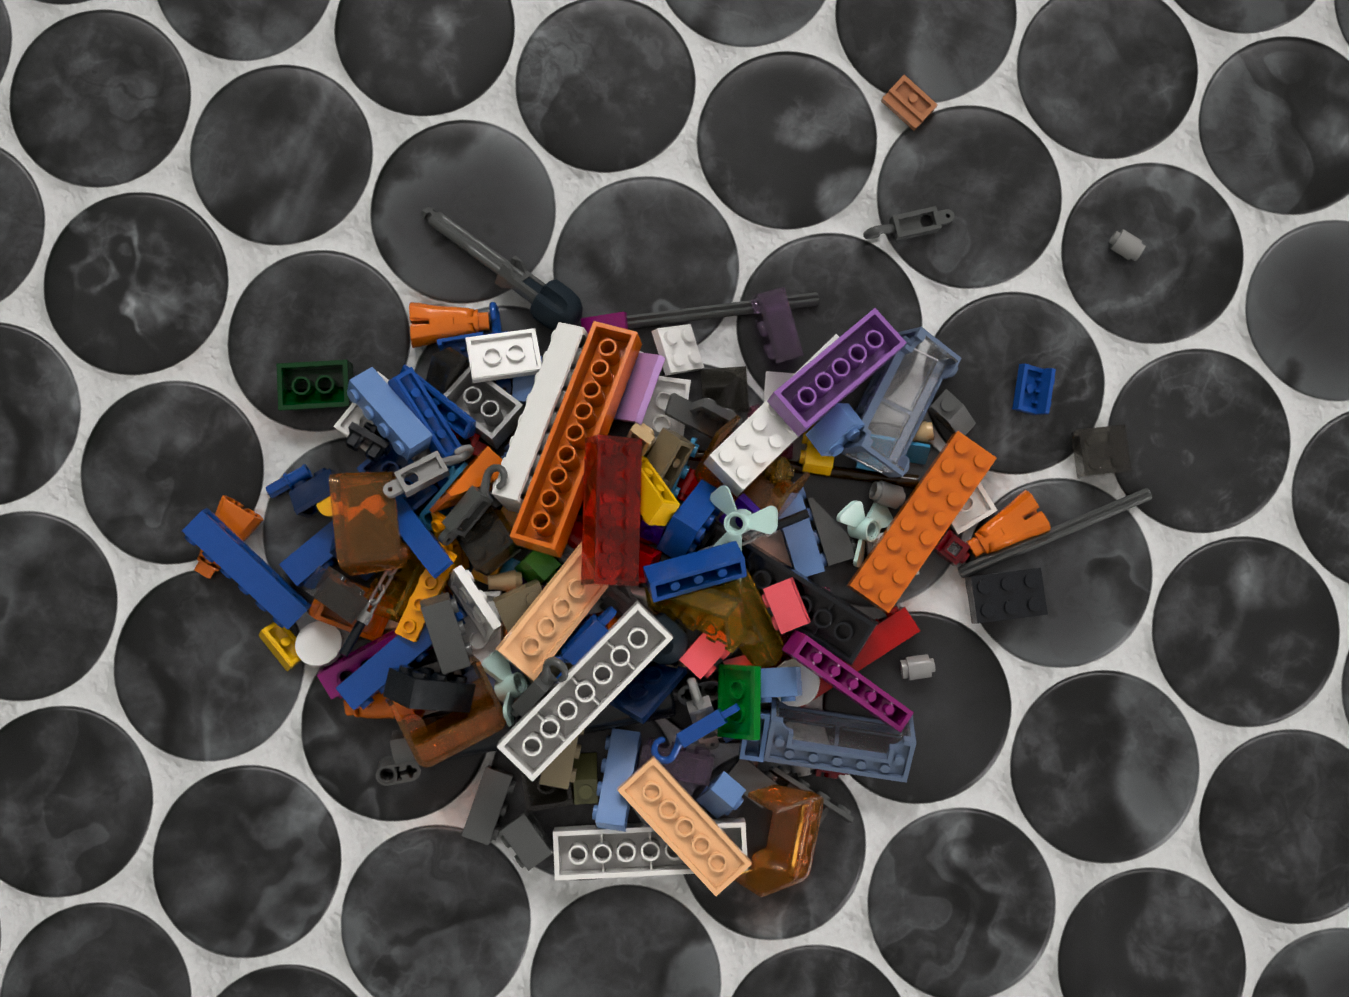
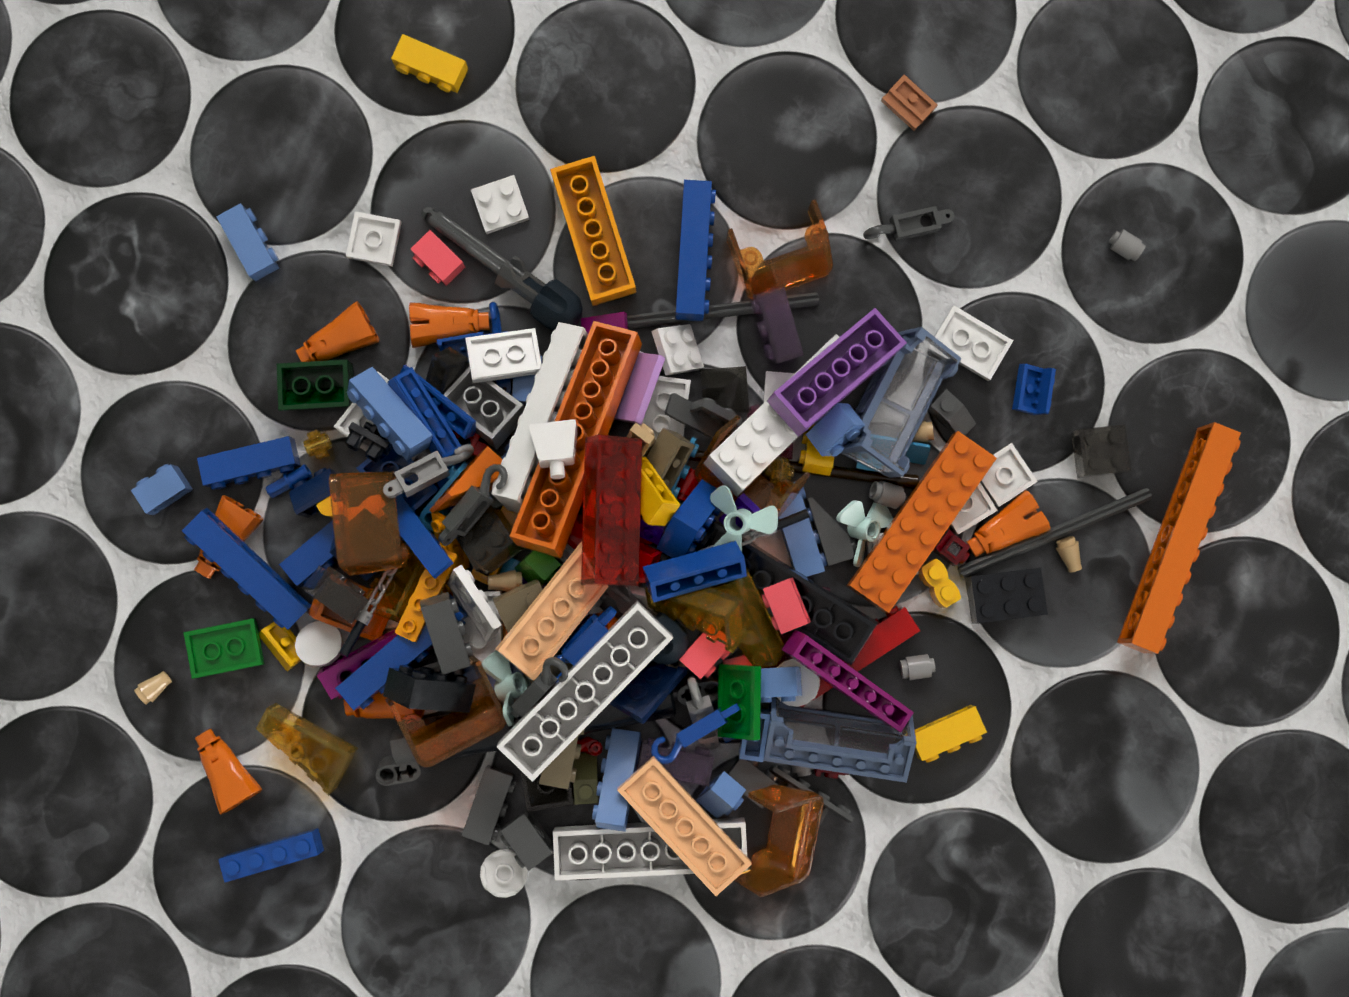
none -> medium blue brick [131,464,193,515]
none -> tan cone [134,671,172,704]
none -> green plate [184,618,264,679]
none -> orange piece [195,729,262,815]
none -> blue brick [197,436,301,490]
none -> medium blue brick [216,203,279,281]
none -> blue brick [218,828,324,883]
none -> clear yellow wedge [256,703,358,796]
none -> orange piece [296,301,379,362]
none -> clear yellow gear [303,429,333,459]
none -> white plate [346,212,402,267]
none -> yellow brick [391,34,468,93]
none -> coral brick [411,230,465,286]
none -> white plate [471,175,530,234]
none -> white tile [480,849,528,898]
none -> white torso [529,419,578,479]
none -> light orange brick [550,156,636,306]
none -> red arm [577,737,603,756]
none -> blue brick [675,179,716,321]
none -> clear orange windscreen [726,199,833,300]
none -> yellow brick [908,705,987,763]
none -> yellow brick [918,559,961,608]
none -> white plate [929,305,1013,381]
none -> white plate [980,443,1038,508]
none -> tan cone [1056,536,1082,573]
none -> orange brick [1117,422,1241,654]

